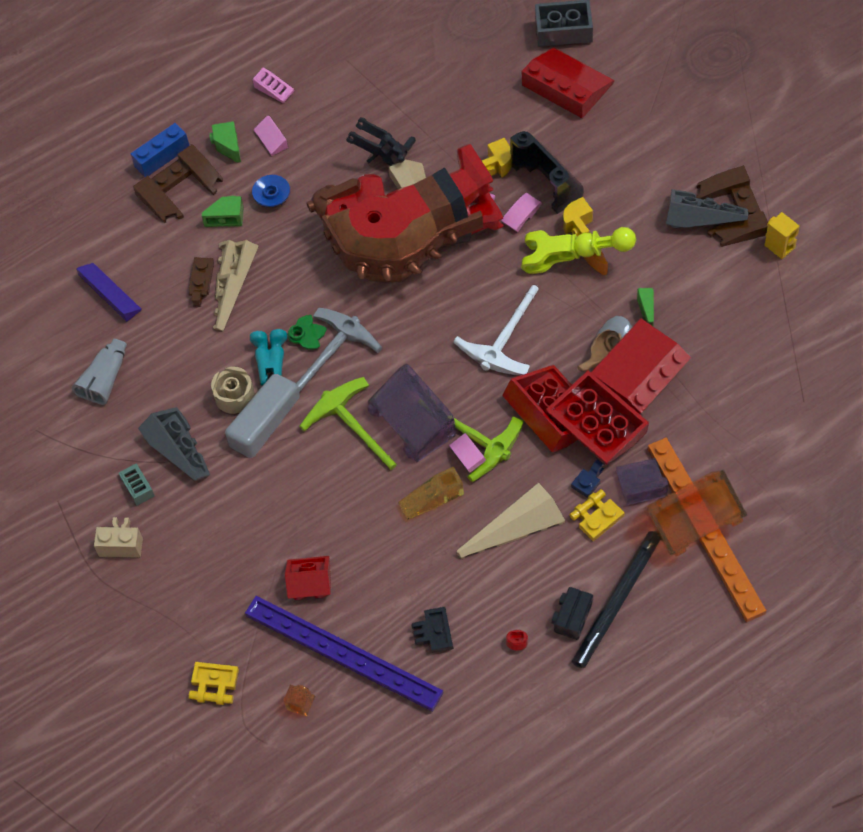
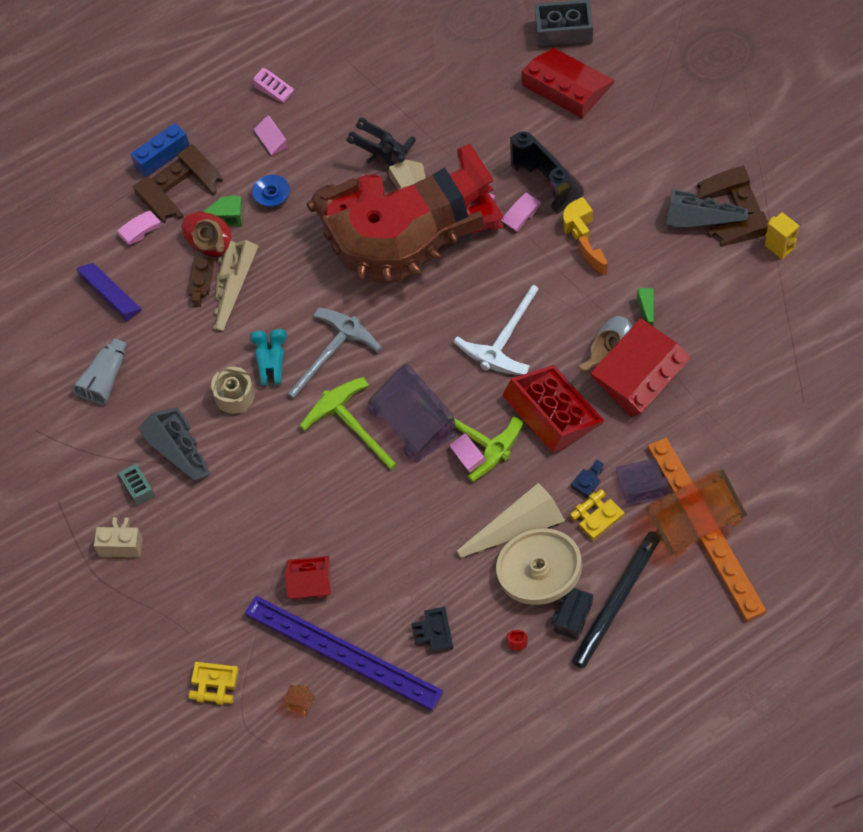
bright green slope [209,121,241,163] -> none
light grey piece [225,374,300,458] -> none
green plate [287,315,327,350] -> none
clear yellow slope [398,467,464,520] -> none
yellow brick [482,138,512,178] -> none
neon yellow piece [521,227,636,274] -> none
red slope [545,370,649,465] -> none
none -> bright pink slope [117,210,161,245]
none -> hat [181,211,232,257]
none -> tan dish [496,528,582,605]

